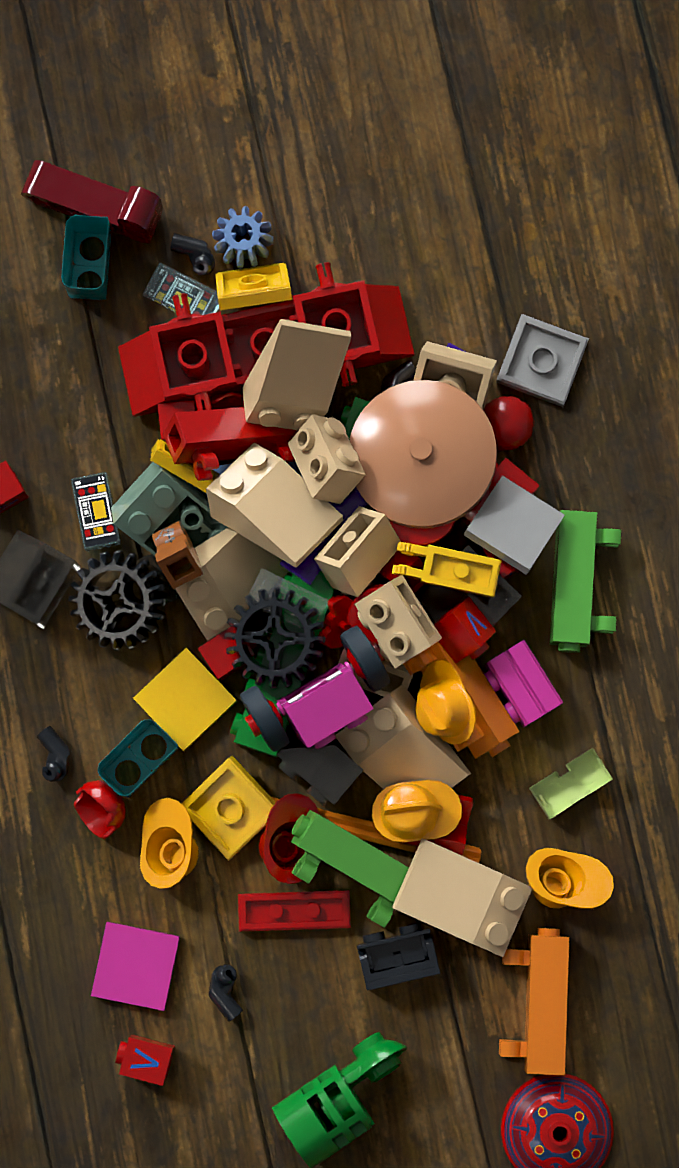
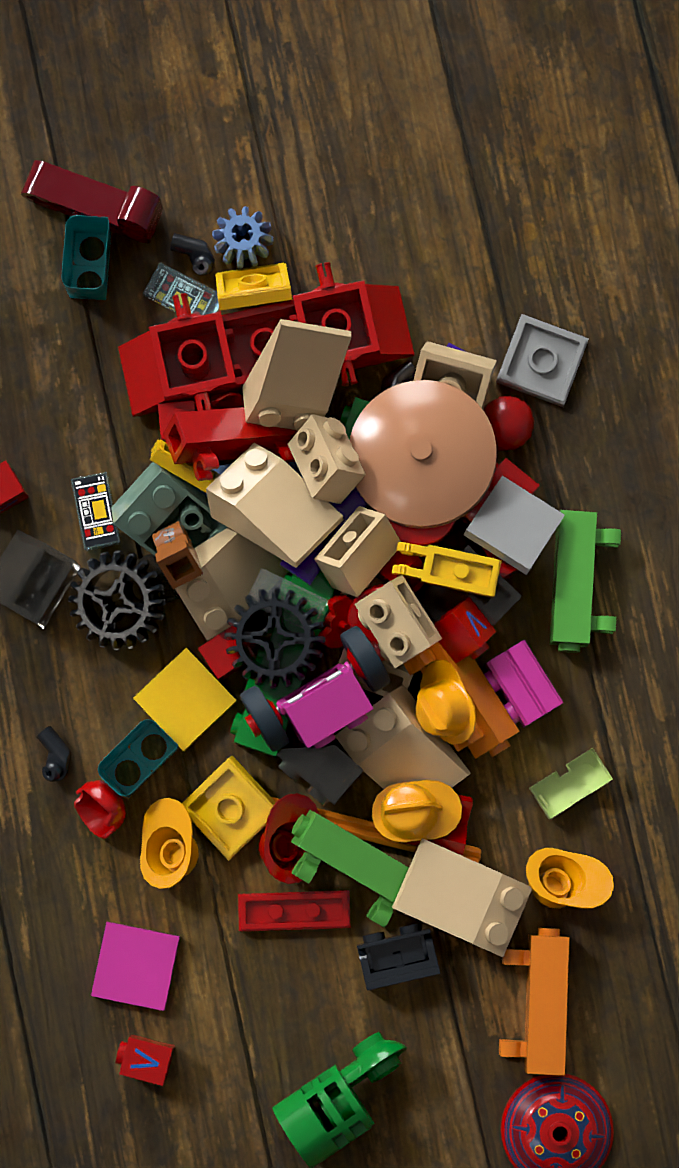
black arm [208,964,243,1022] -> none

